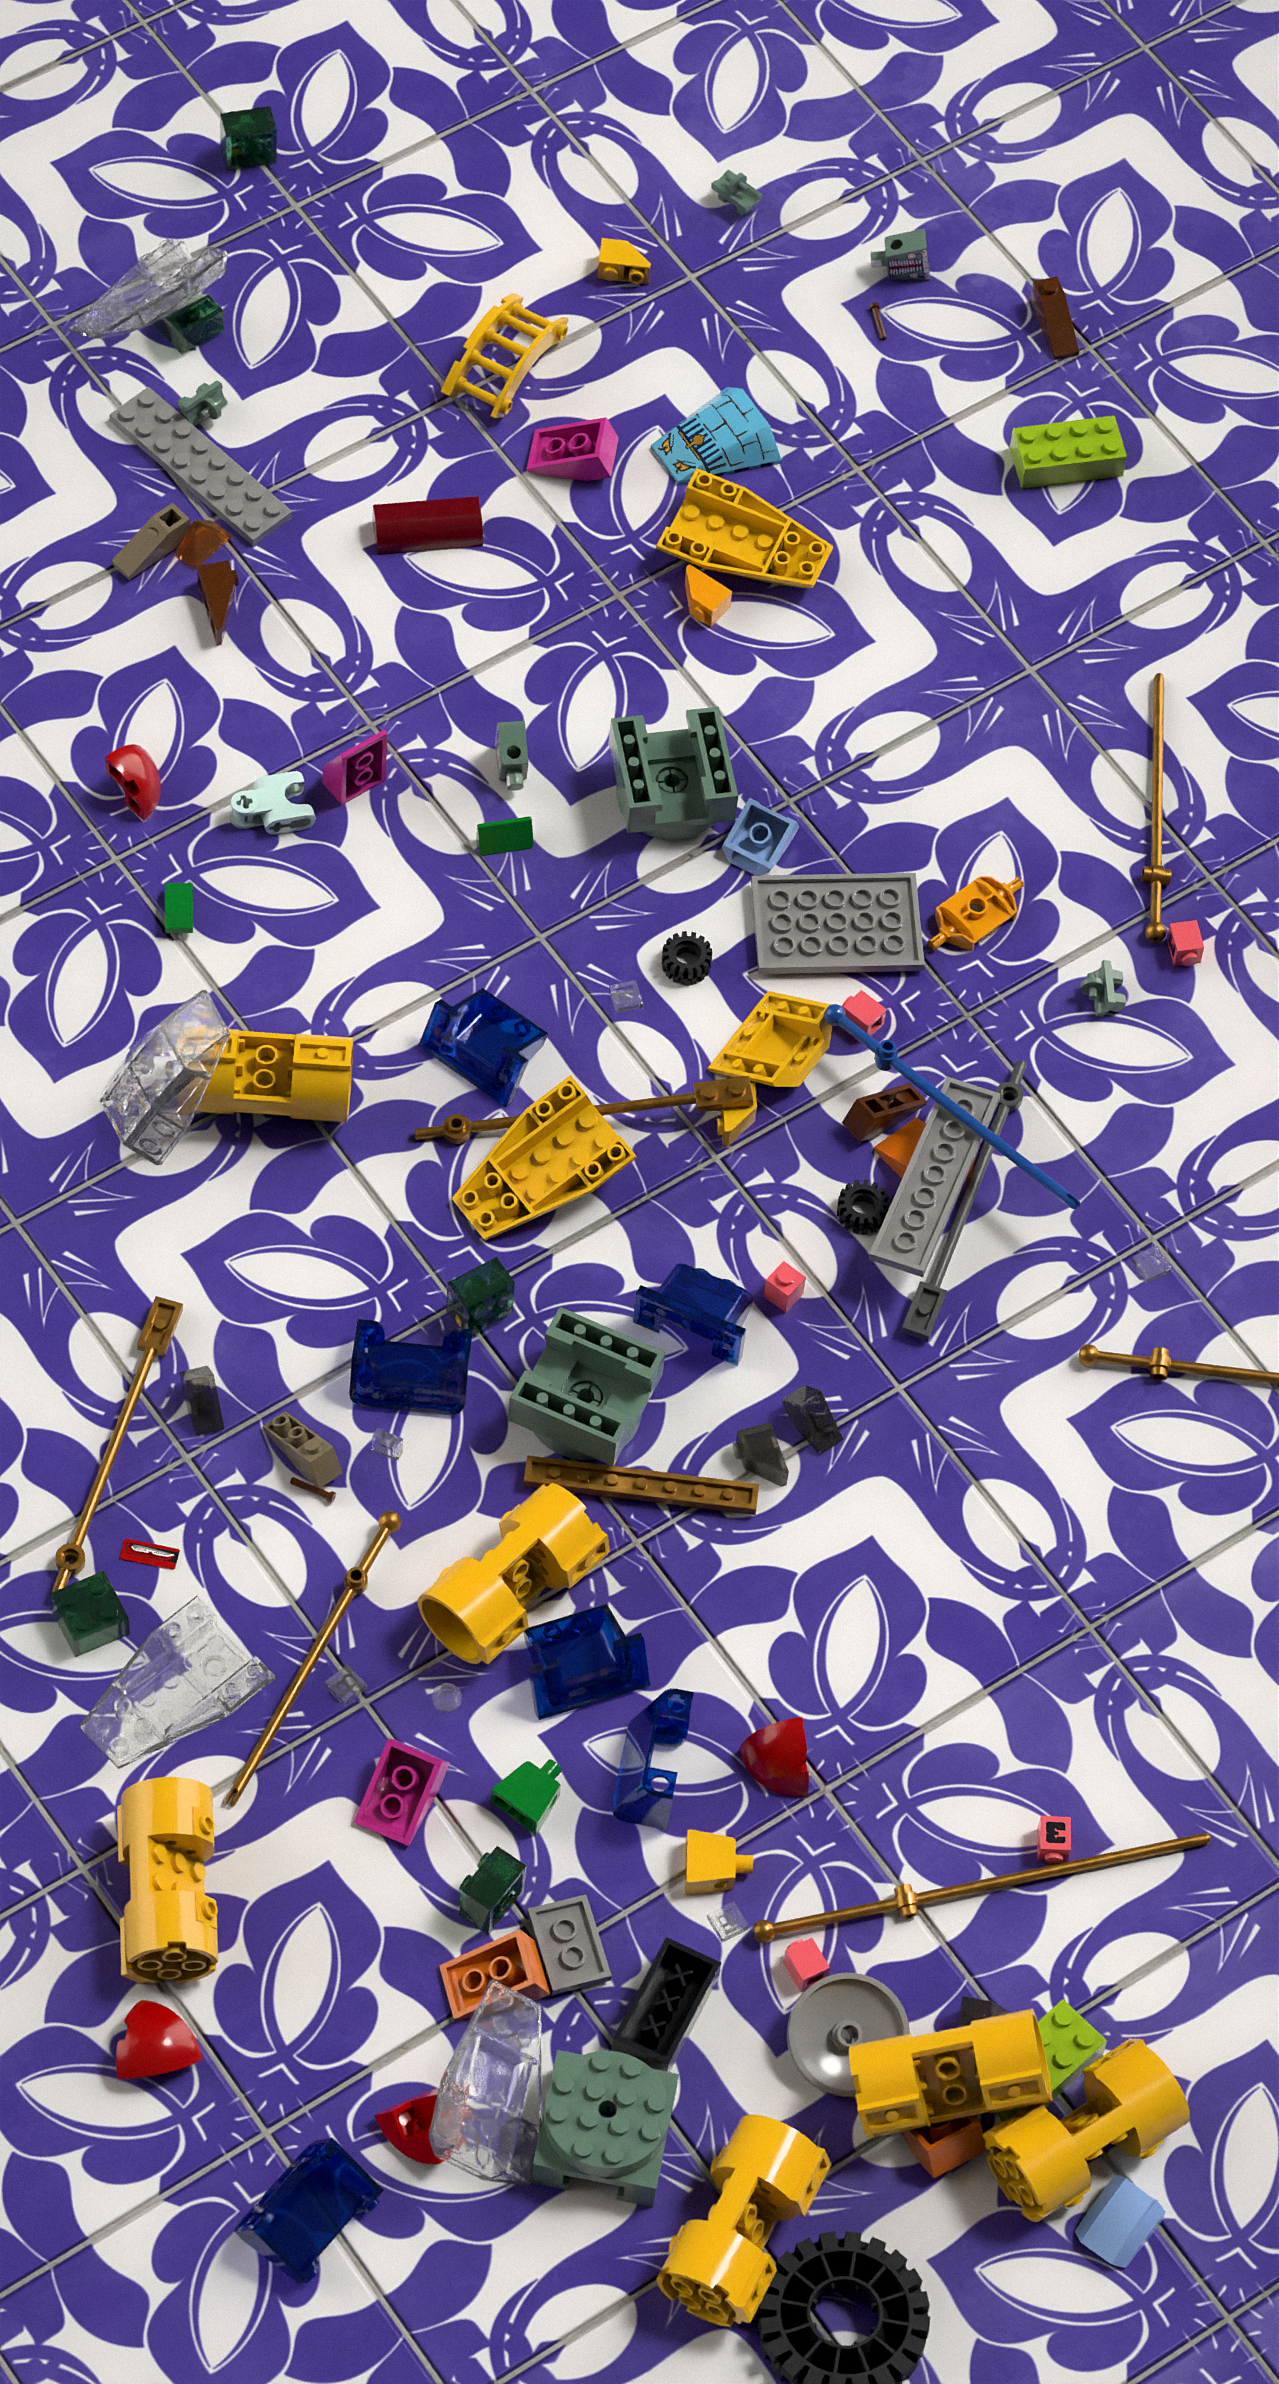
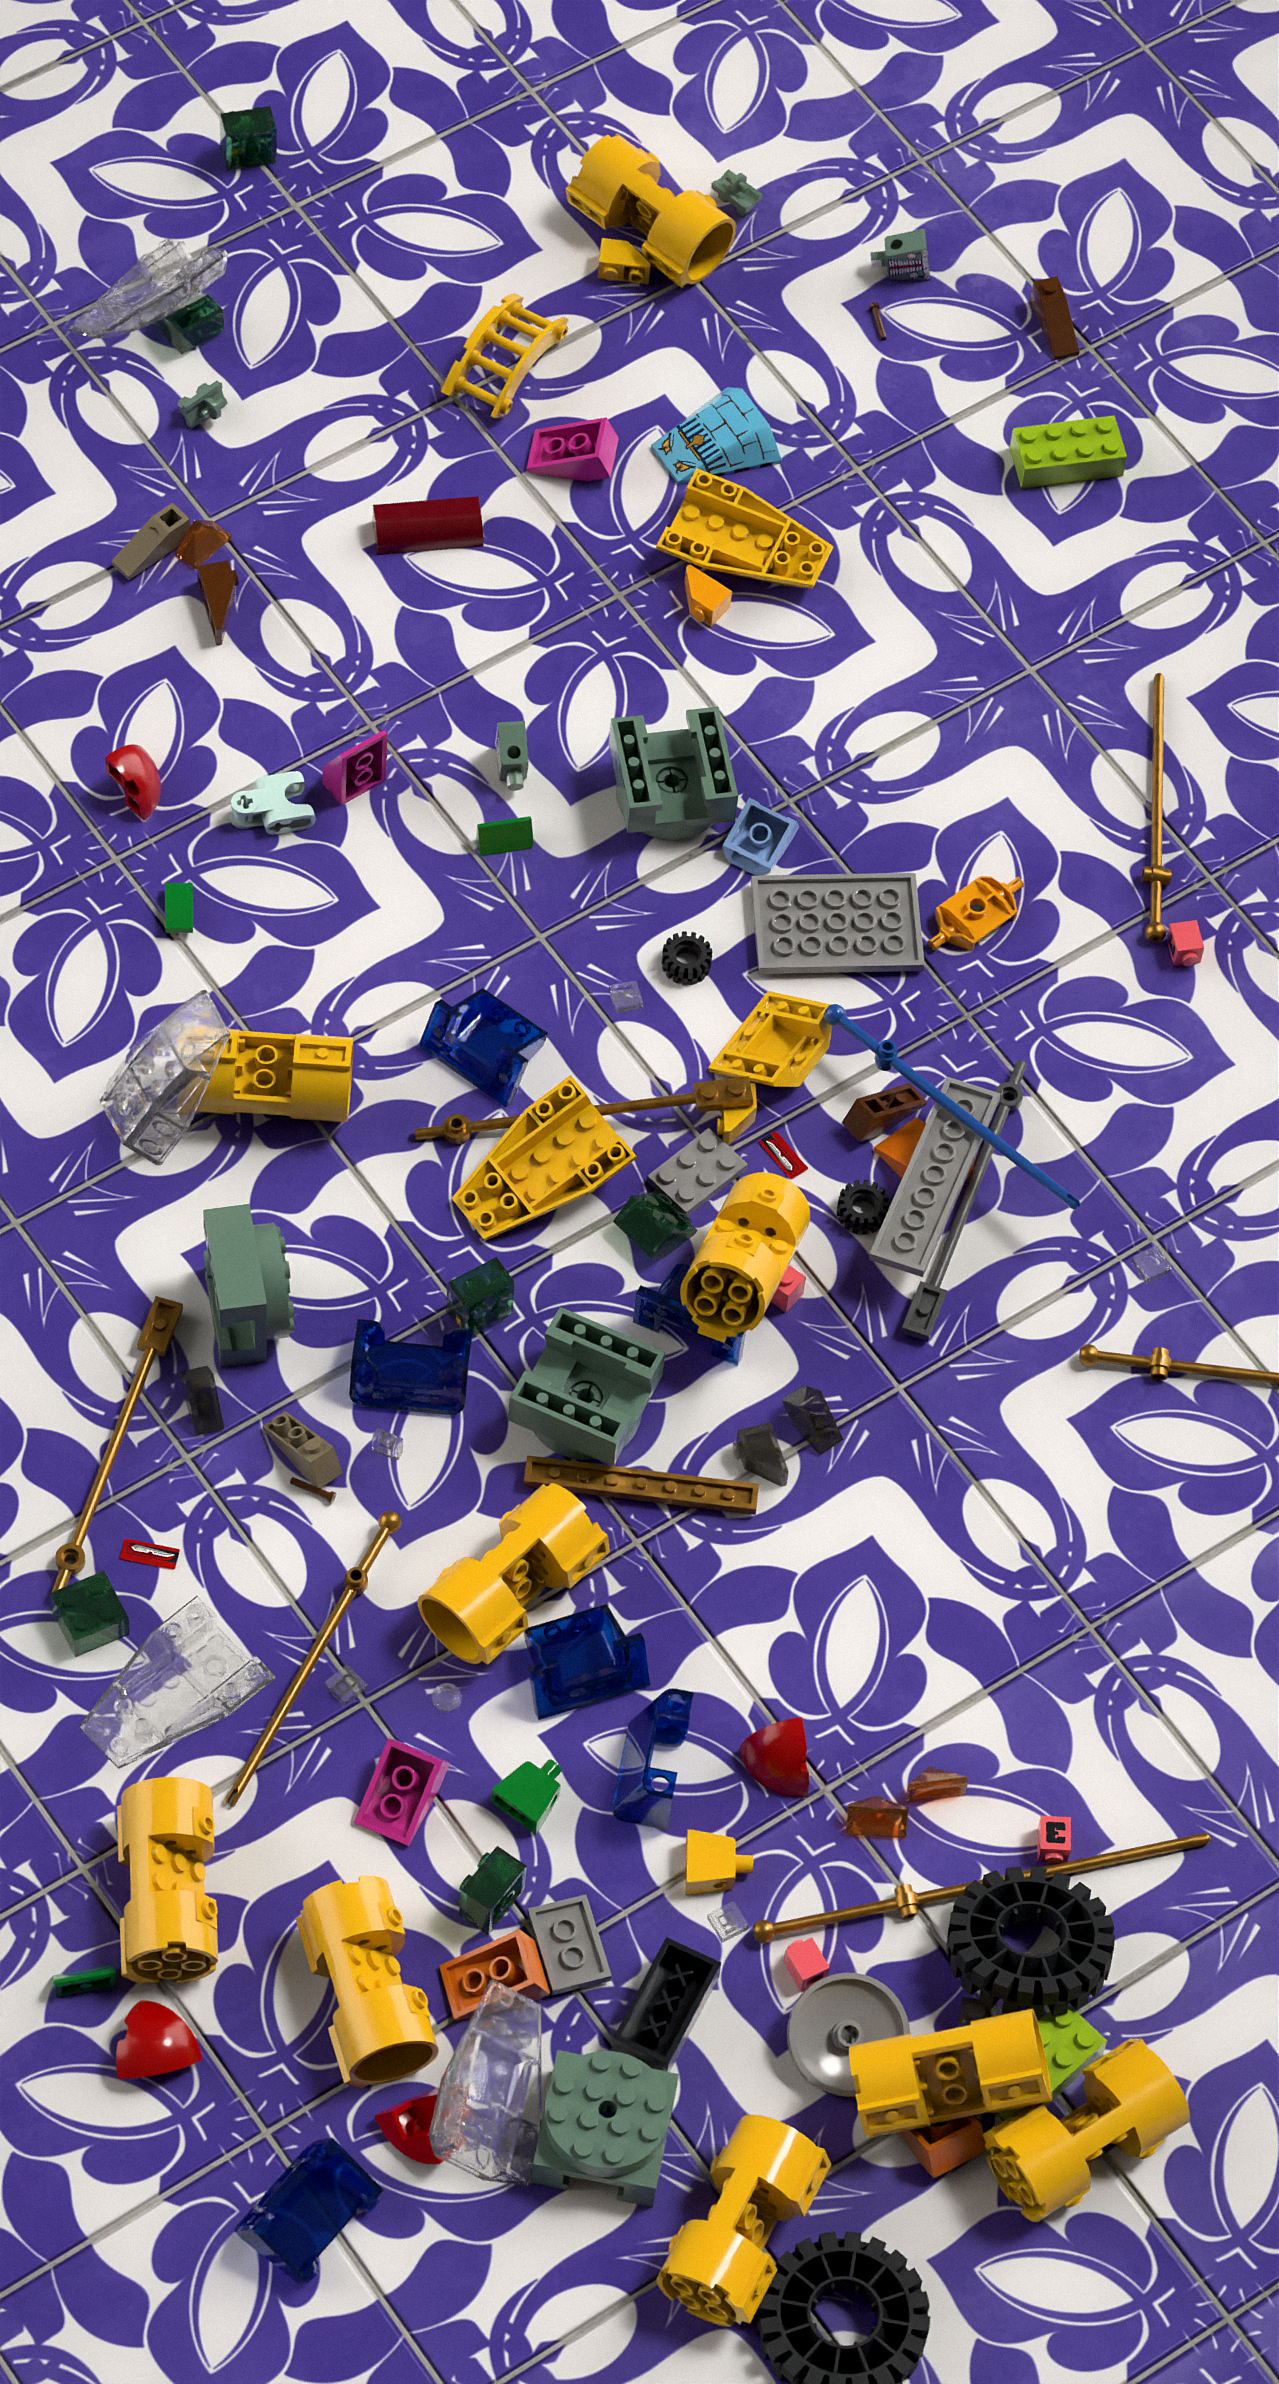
light grey plate [109,386,292,546] -> none
coral brick [842,990,887,1036] -> none
light blue slope [1075,2175,1165,2268] -> none
sand green hips [1080,960,1126,1017] -> none
none -> green slope [52,1965,116,1997]
none -> sand green piece [203,1204,295,1367]
none -> yellow cylinder [296,1875,439,2088]
none -> yellow cylinder [566,133,736,287]
none -> clear green slope [613,1193,698,1259]
none -> light grey plate [647,1128,748,1218]
none -> yellow cylinder [680,1172,810,1343]
none -> sticker [759,1131,808,1179]
none -> clear orange slope [846,1796,908,1838]
none -> clear orange slope [905,1767,968,1803]
none -> black tyre [946,1866,1115,2018]

